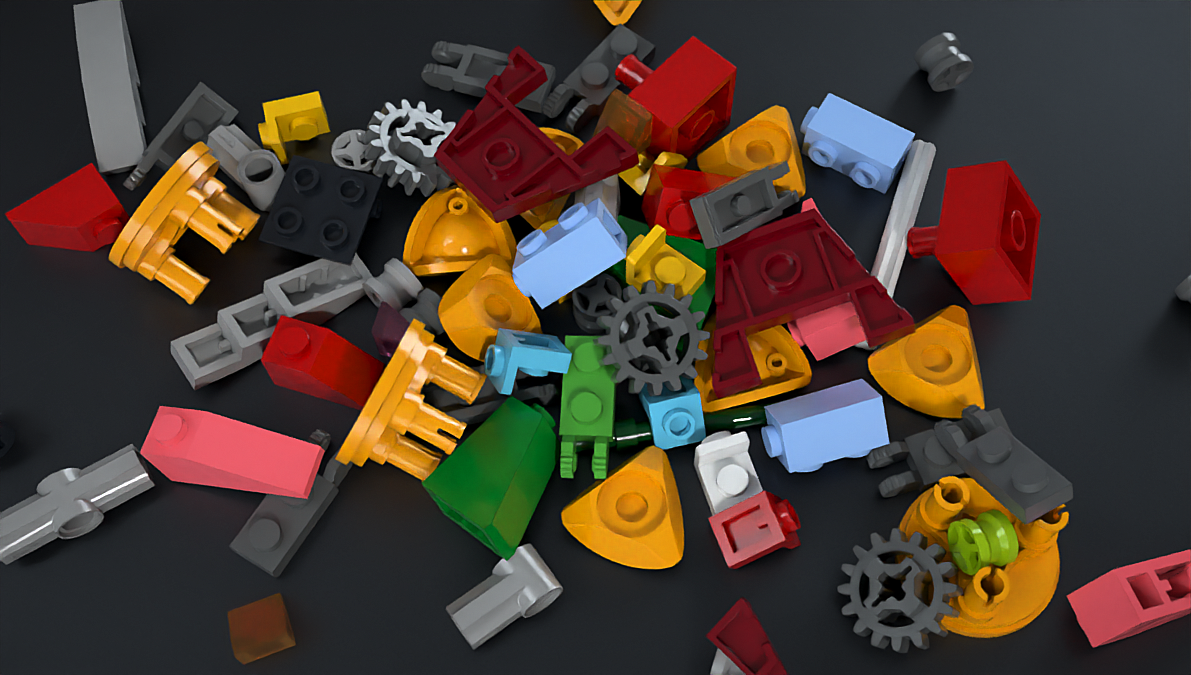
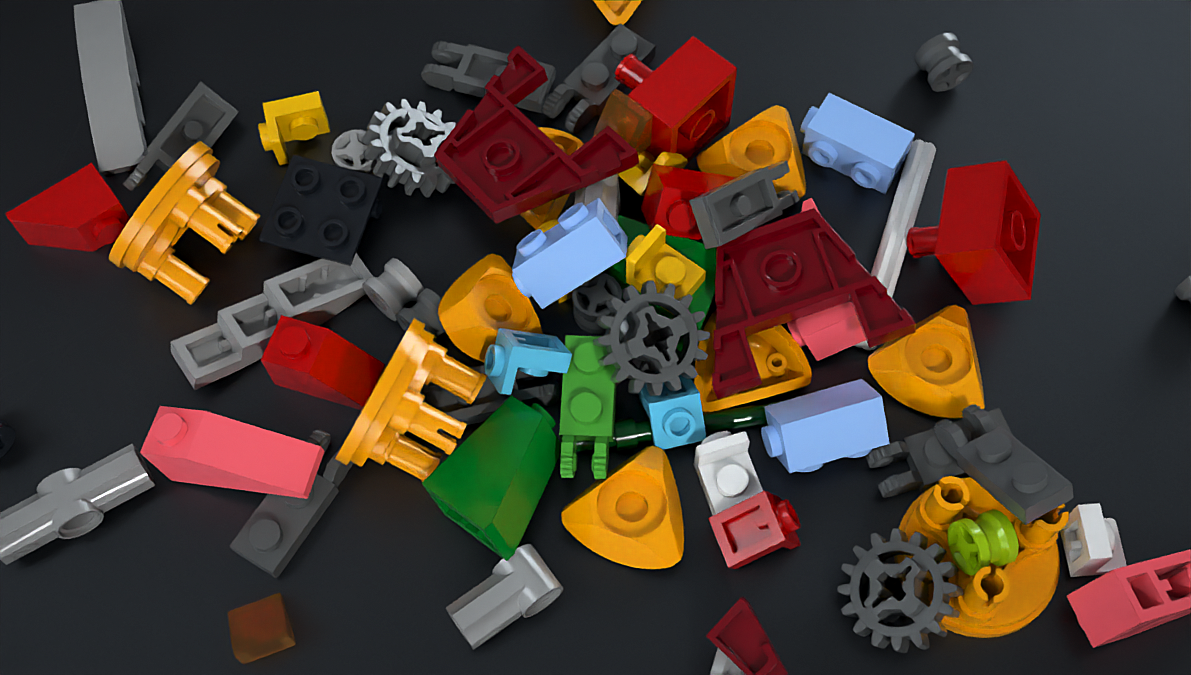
light grey piece [206,124,285,212] -> none
clear pink slope [371,301,410,357] -> none
light orange hat [403,185,517,277] -> none
none -> white bracket [1060,503,1127,577]

